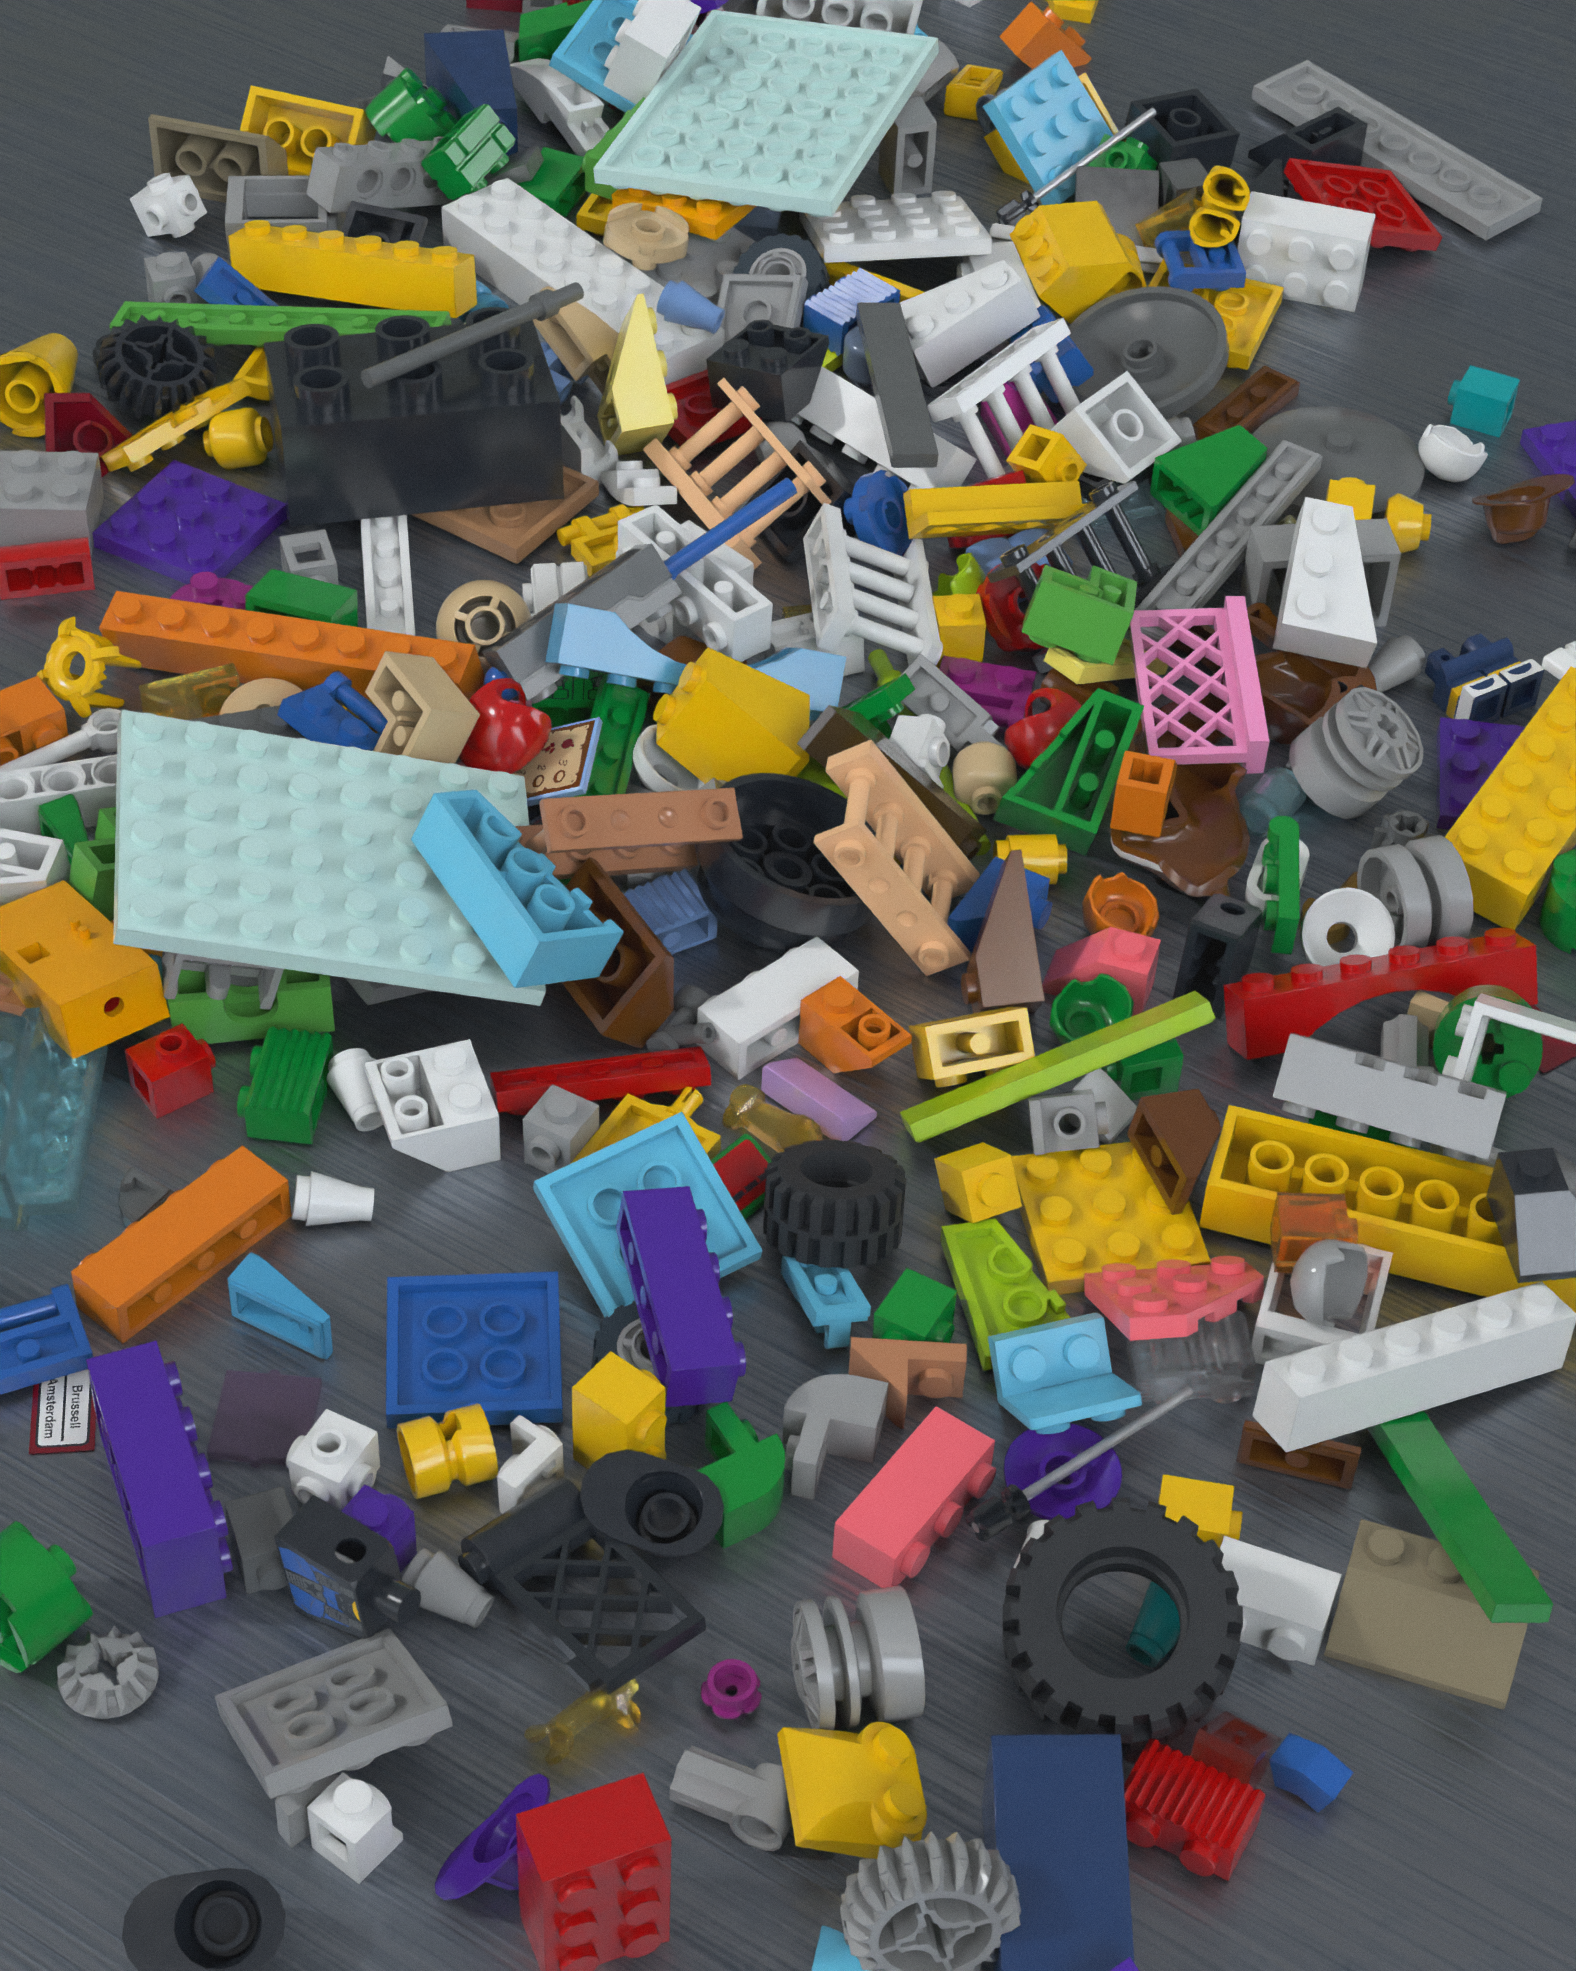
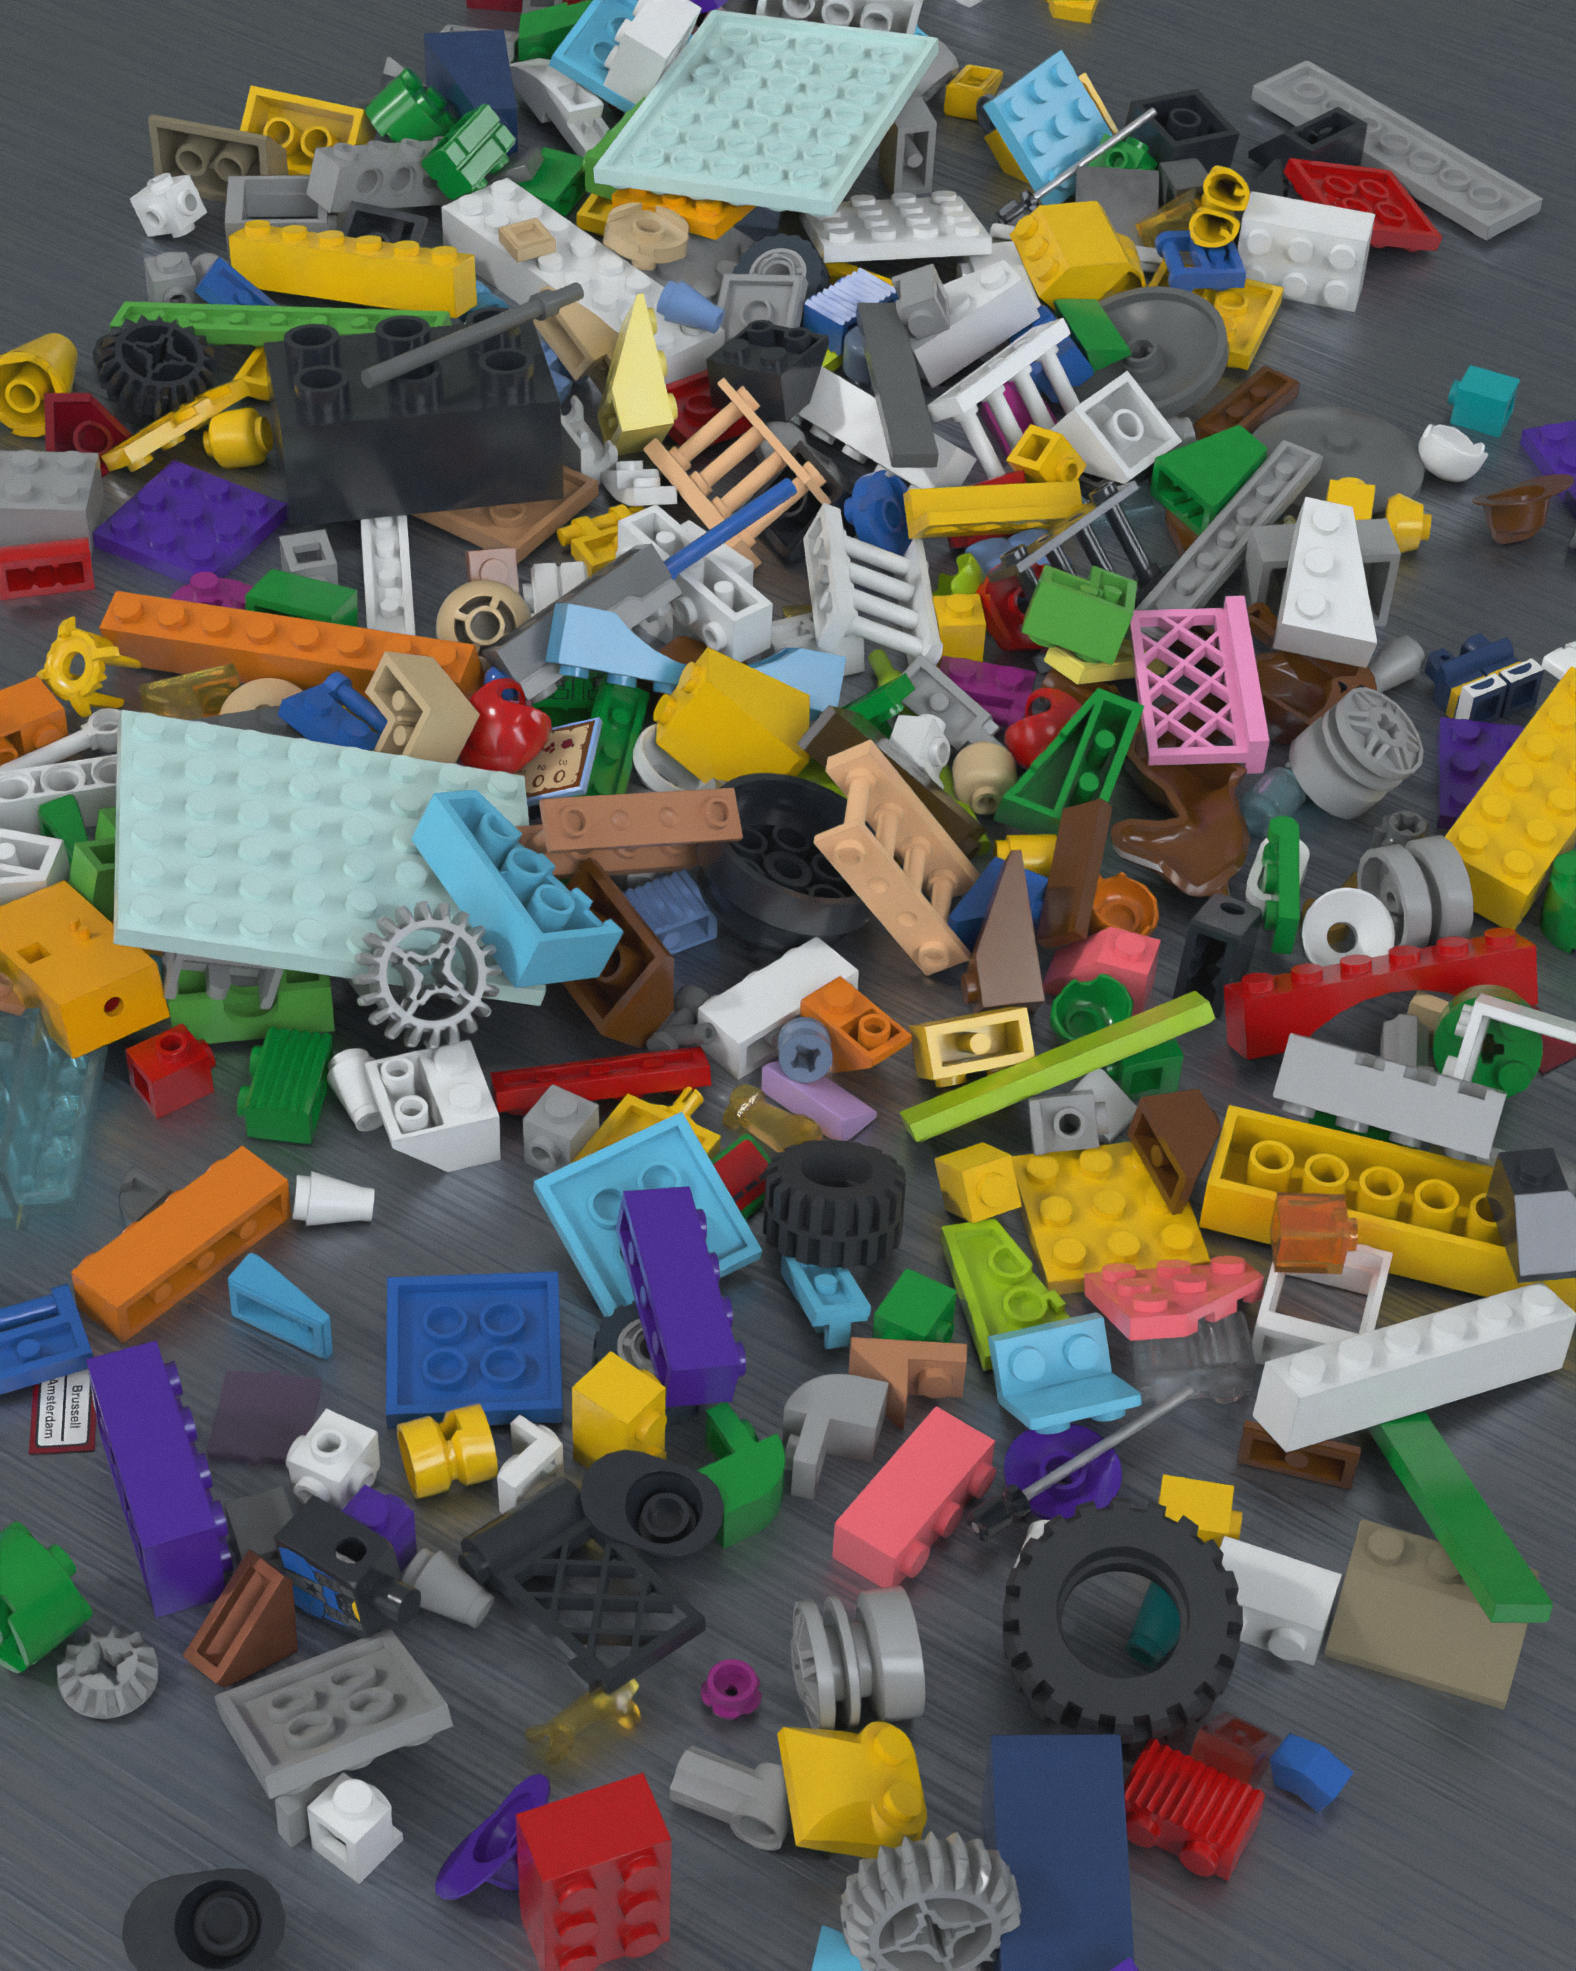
orange slope [999,2,1092,69] -> none
orange slope [1110,751,1177,838] -> none
light grey hair [1290,1239,1368,1328] -> none
none -> copper slope [183,1549,298,1688]
none -> light grey gear [353,901,501,1049]
none -> brick [465,547,519,594]
none -> tan tile [499,218,556,263]
none -> sand blue wheel [777,1017,833,1083]
none -> light grey brick [892,263,950,340]
none -> reddish brown tile [1036,798,1113,949]
none -> green slope [1053,299,1131,372]

